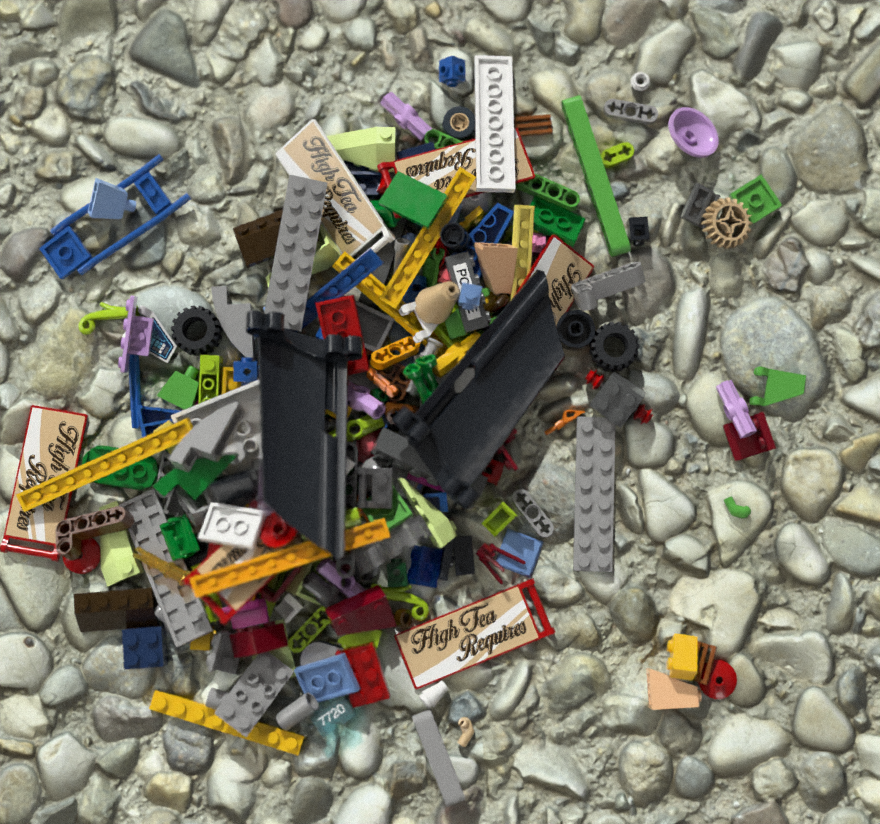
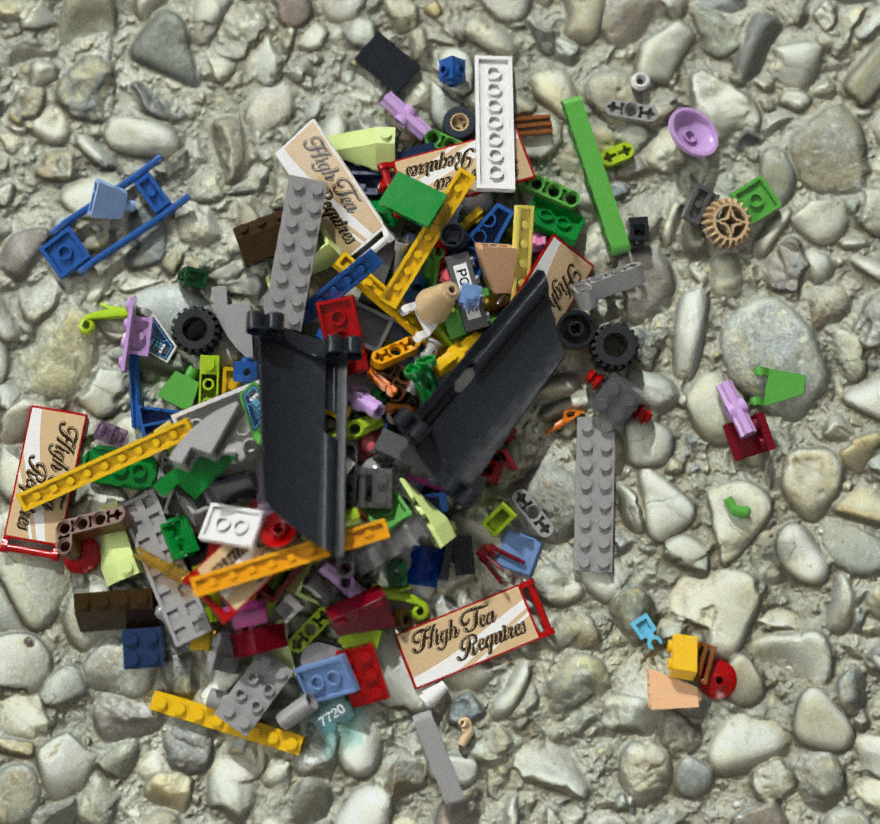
none -> clear purple bracket [93,420,128,448]
none -> dark green bracket [177,266,209,290]
none -> flag [239,381,261,446]
none -> black tile [354,31,421,96]
none -> medium azure plate [629,613,662,650]

